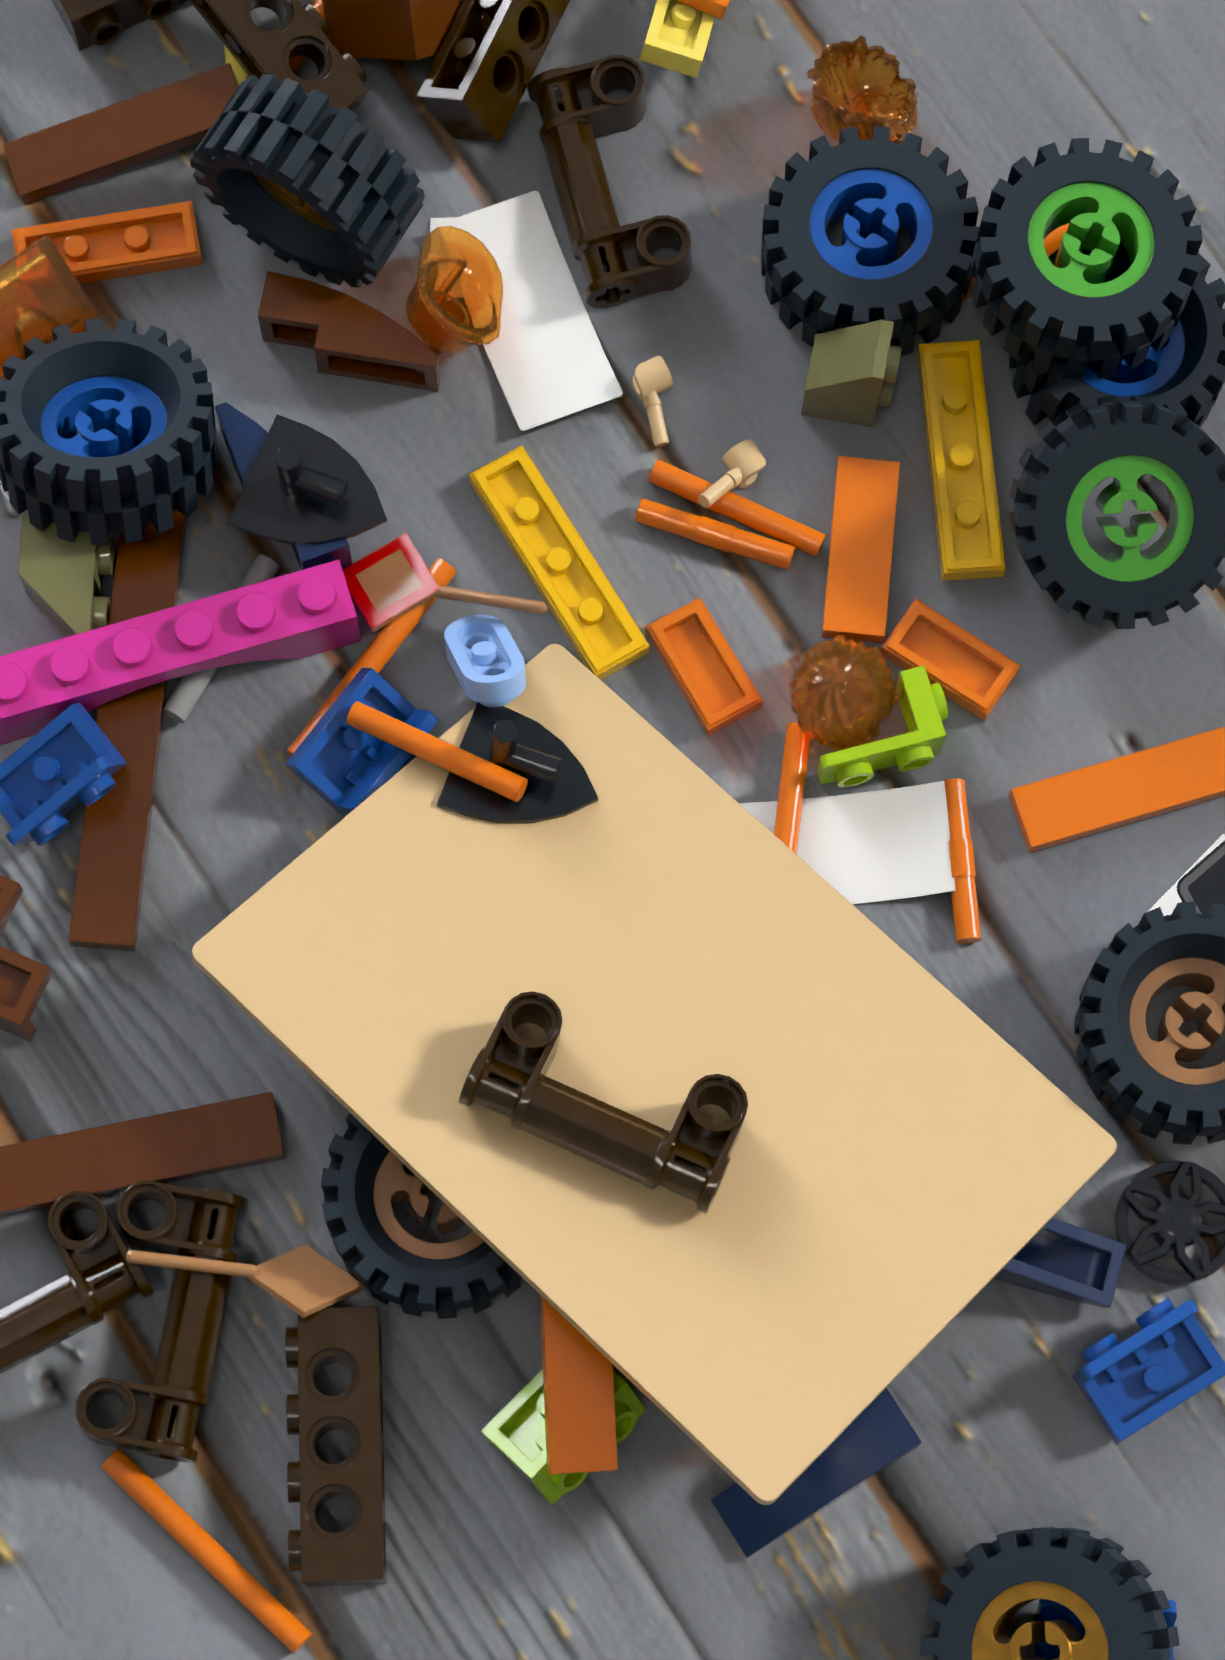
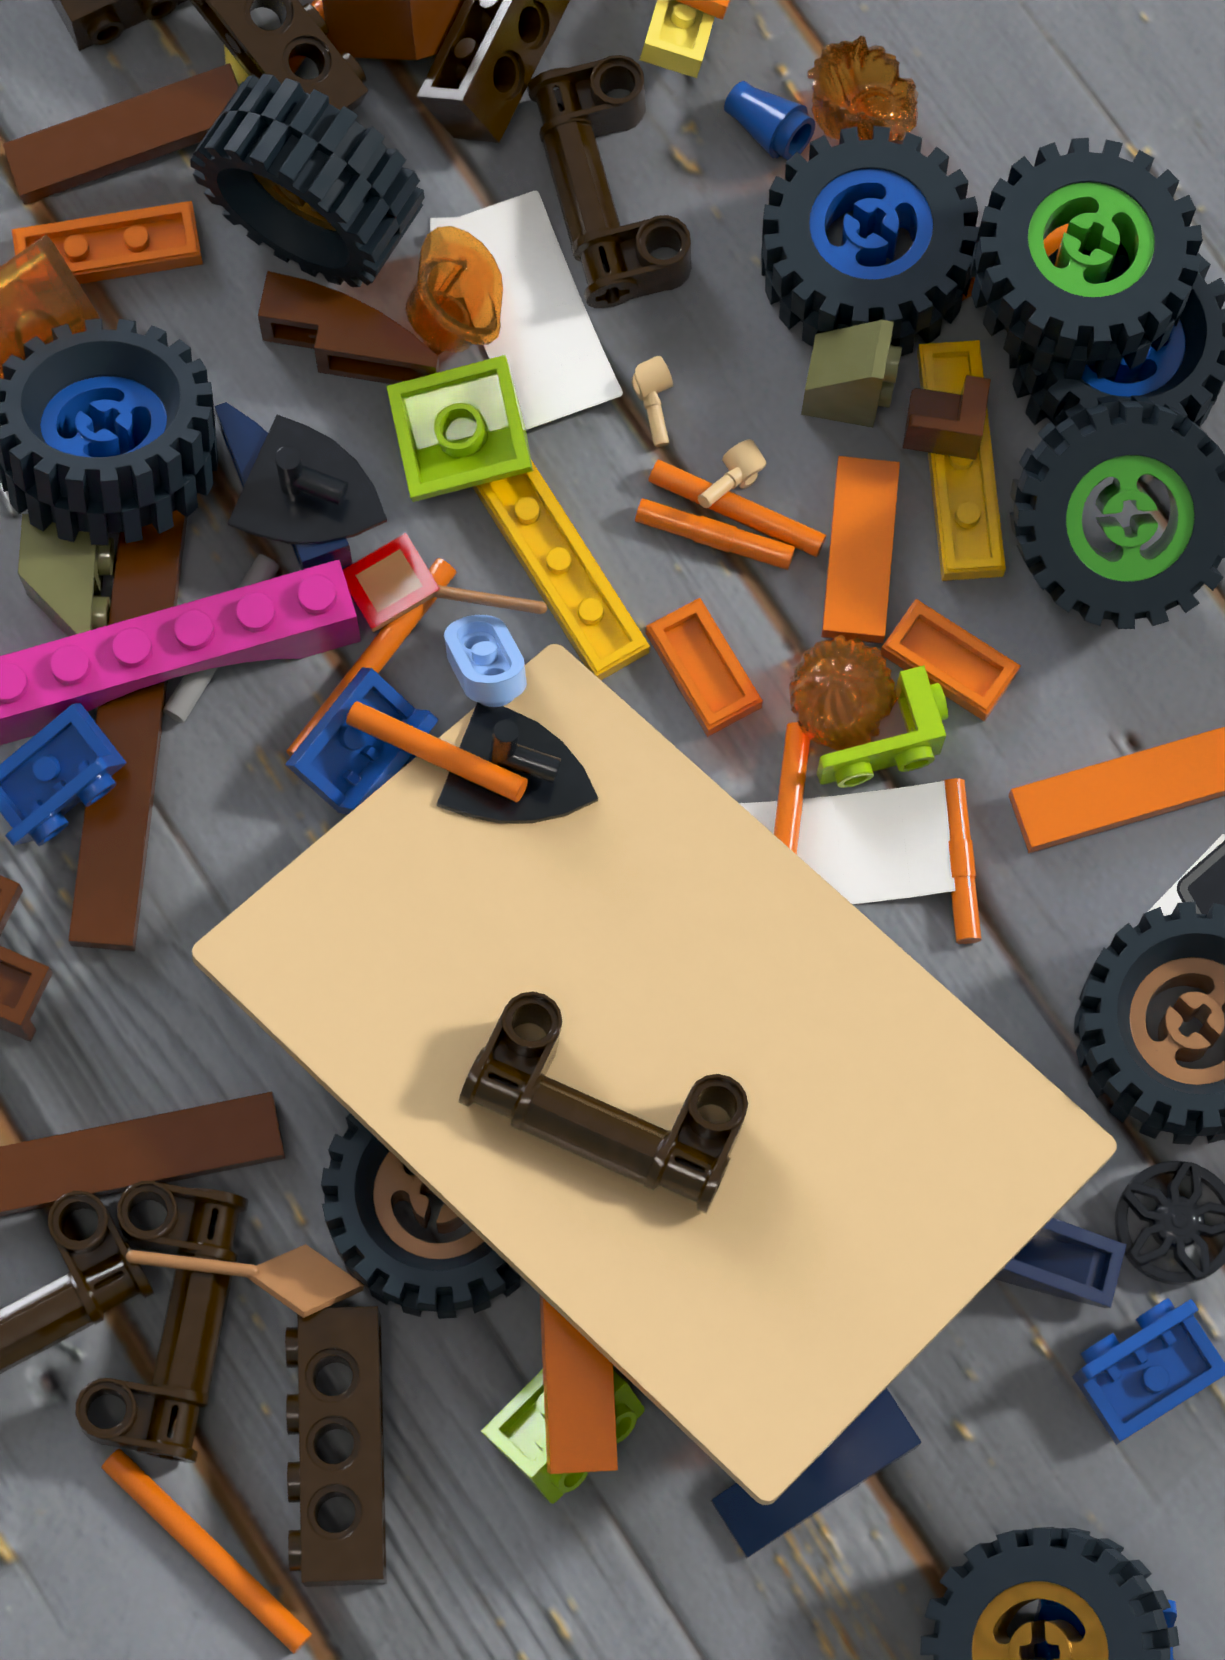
none -> lime slope [386,355,533,502]
none -> blue cone [724,81,815,160]
none -> reddish brown panel [902,375,991,460]

